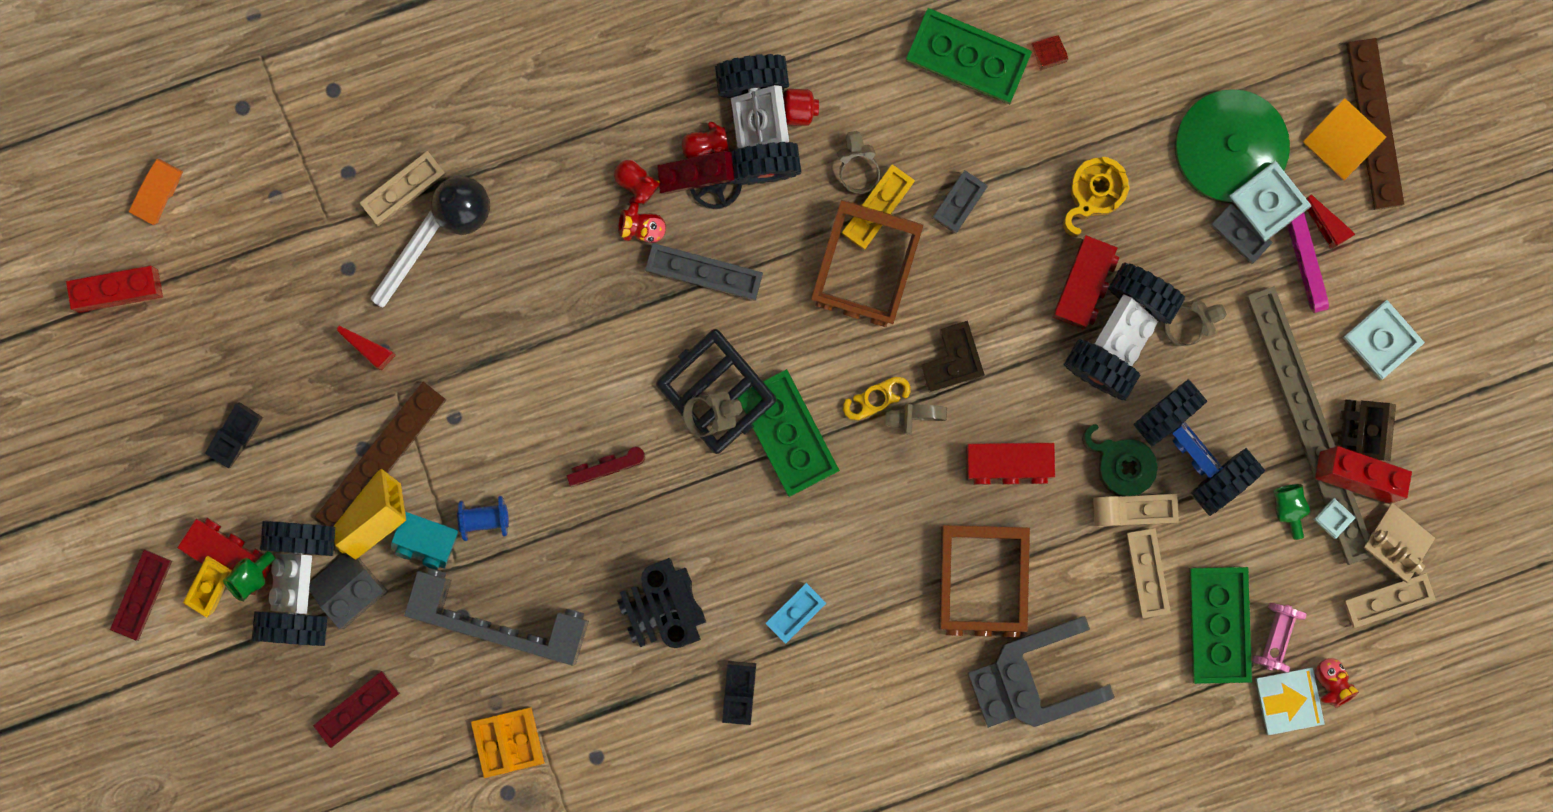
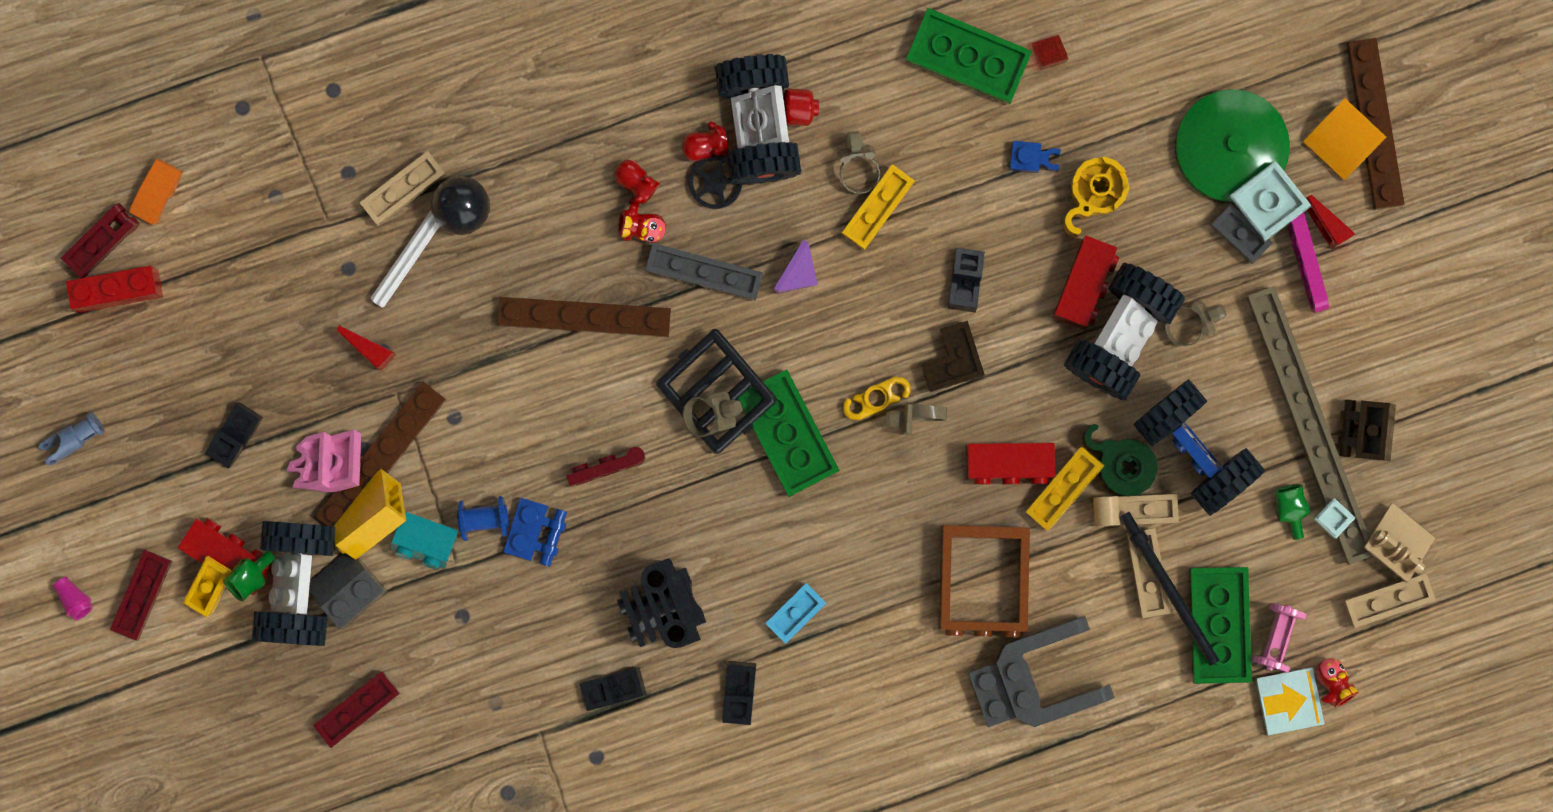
dark grey plate [404,568,589,666] -> none
light orange slope [471,707,545,778] -> none
dark red plate [657,151,734,194] -> none
dark orange window [811,199,924,327] -> none
dark grey plate [932,170,988,234] -> none
red brick [1315,446,1412,504] -> none
light aqua tile [1343,300,1425,380] -> none
none -> sand blue piece [39,412,105,465]
none -> dark pink cone [53,577,93,621]
none -> dark red plate [61,203,140,278]
none -> bright pink plate [287,429,361,492]
none -> reddish brown plate [498,297,671,338]
none -> blue plate [504,498,567,567]
none -> black slope [580,667,647,711]
none -> medium lavender slope [774,239,818,294]
none -> black slope [948,248,985,313]
none -> blue plate [1009,141,1061,173]
none -> yellow plate [1026,446,1105,531]
none -> black bar [1120,511,1219,666]

